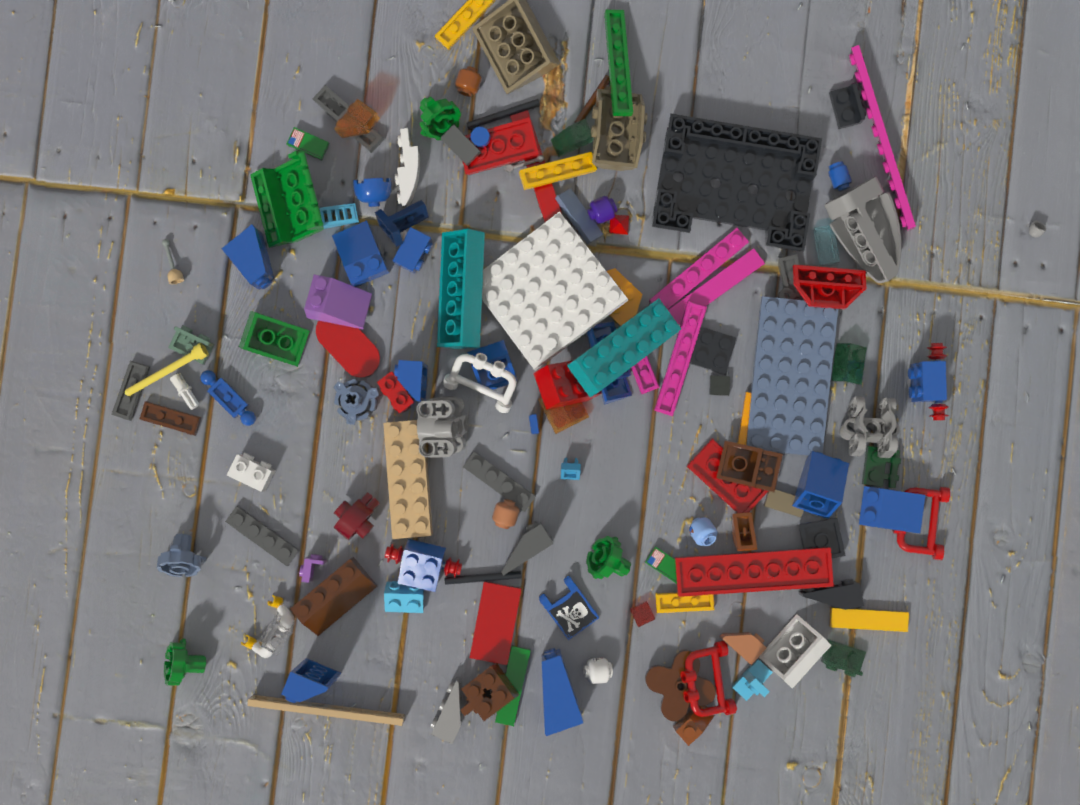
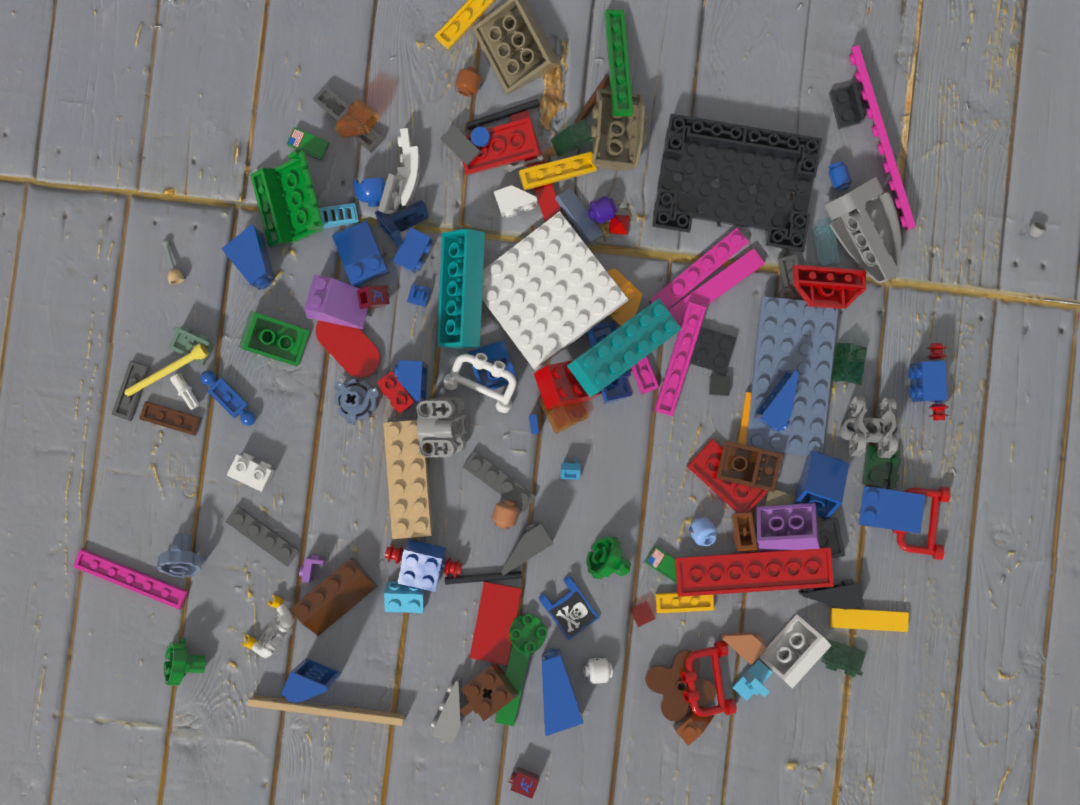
dark red piece [334,492,380,540] -> none
green piece [419,96,461,141] -> none
none -> dark pink tile [73,548,189,610]
none -> dark red brick [357,285,390,309]
none -> light grey plate [378,173,407,214]
none -> blue tile [407,284,431,308]
none -> white slope [494,185,537,218]
none -> dark red brick [508,767,539,799]
none -> green dish [509,614,547,653]
none -> blue slope [753,370,799,432]
none -> medium lavender slope [757,503,819,552]

